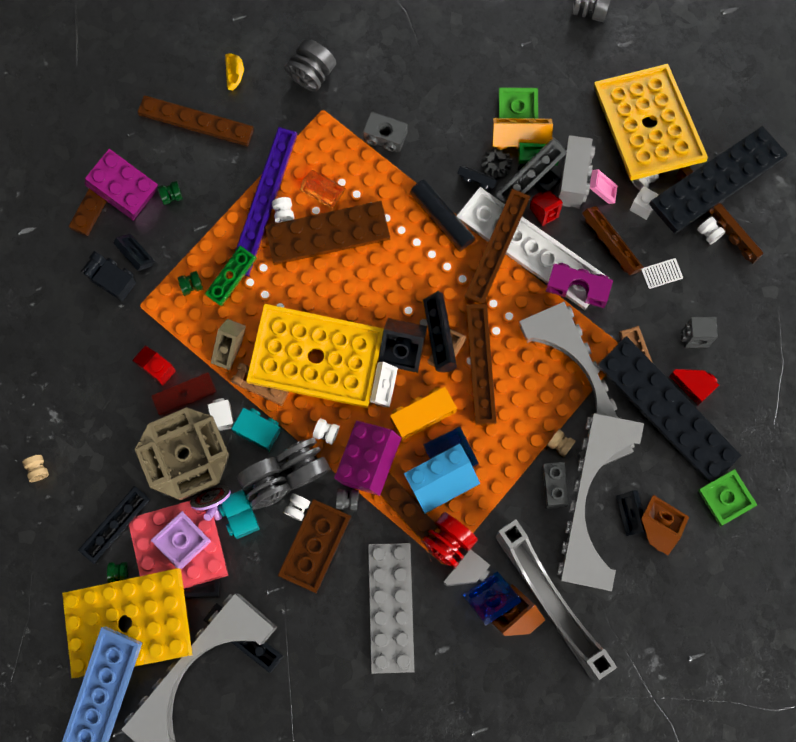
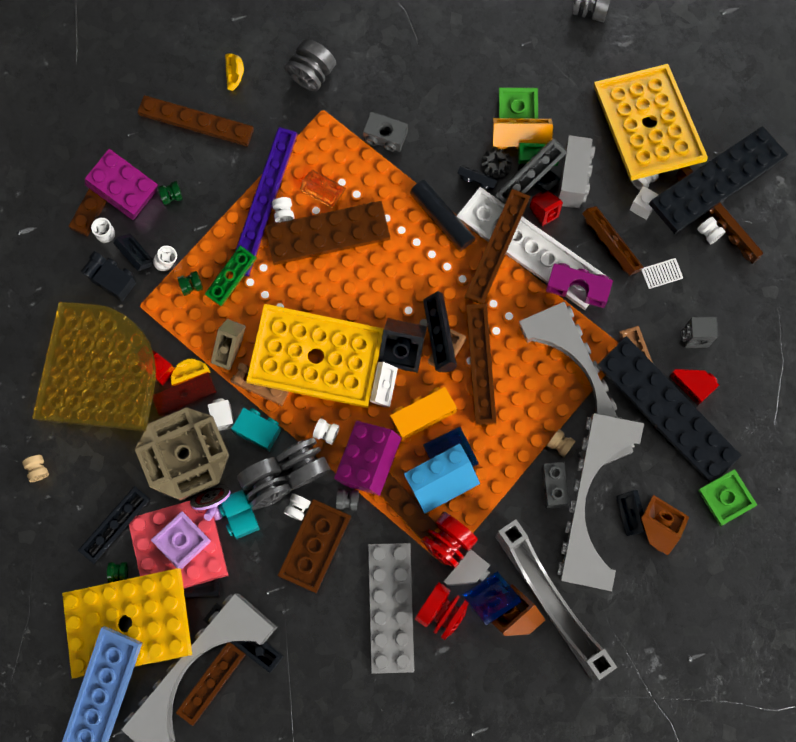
bright pink tile [590,169,618,204] -> none
none -> clear yellow plate [32,302,156,431]
none -> white wheel [91,218,115,243]
none -> white wheel [153,246,177,271]
none -> yellow plate [171,358,211,386]
none -> reddish brown plate [176,642,246,726]
none -> red wheel [415,582,469,640]

